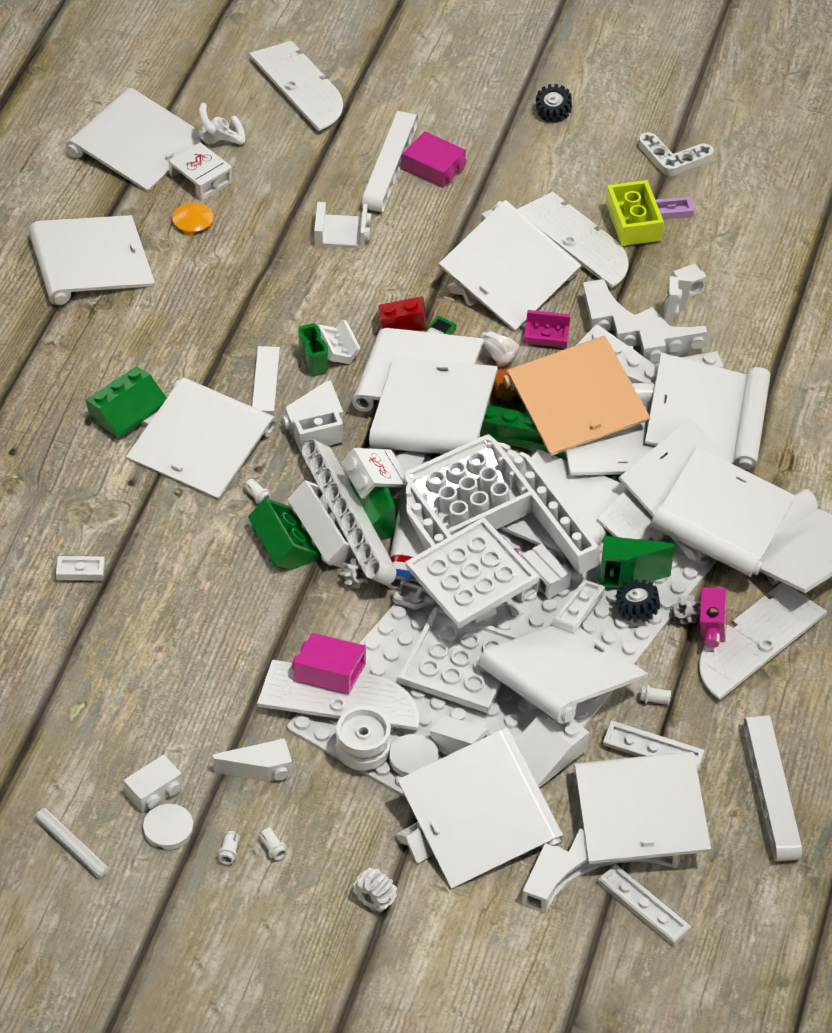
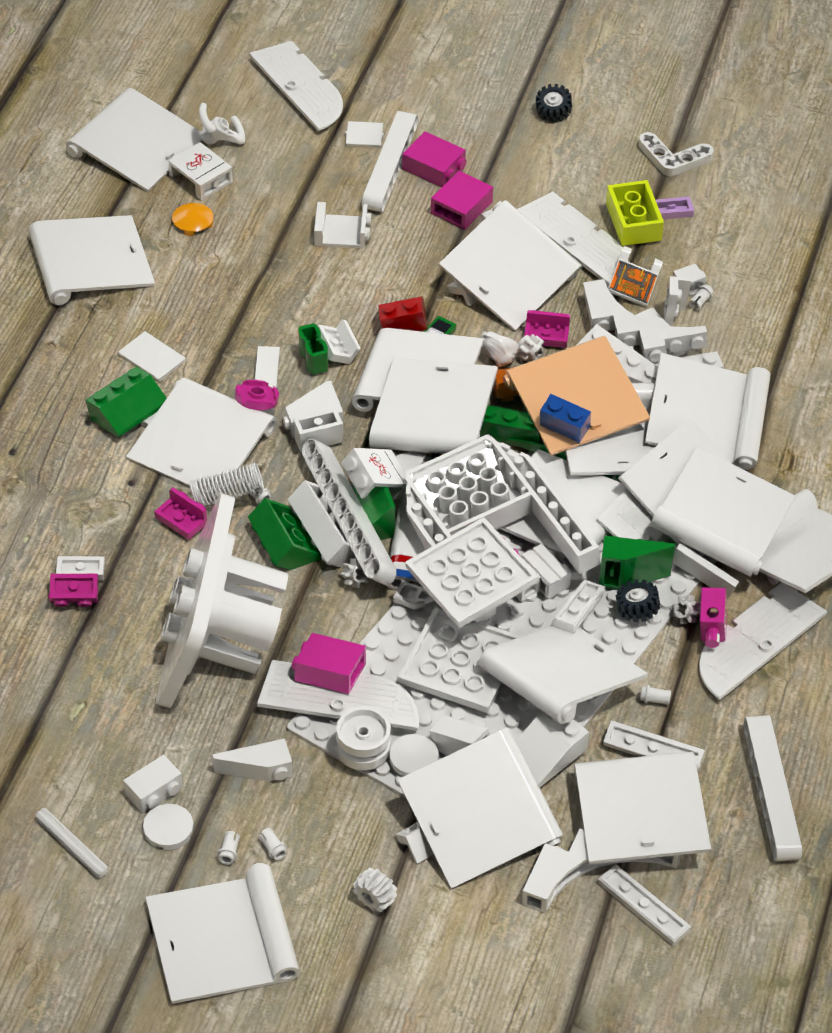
none -> dark pink bracket [48,573,98,607]
none -> white piece [118,331,186,382]
none -> white door [145,863,300,1004]
none -> dark pink bracket [154,487,207,540]
none -> white piece [156,493,288,708]
none -> white piece [190,462,264,507]
none -> dark pink tile [234,379,279,410]
none -> white piece [345,121,384,148]
none -> dark pink brick [431,170,493,230]
none -> white gear [518,334,545,362]
none -> blue brick [540,394,591,443]
none -> flag [608,246,663,307]
none -> white tile [673,543,739,599]
none -> white pin [688,284,713,311]

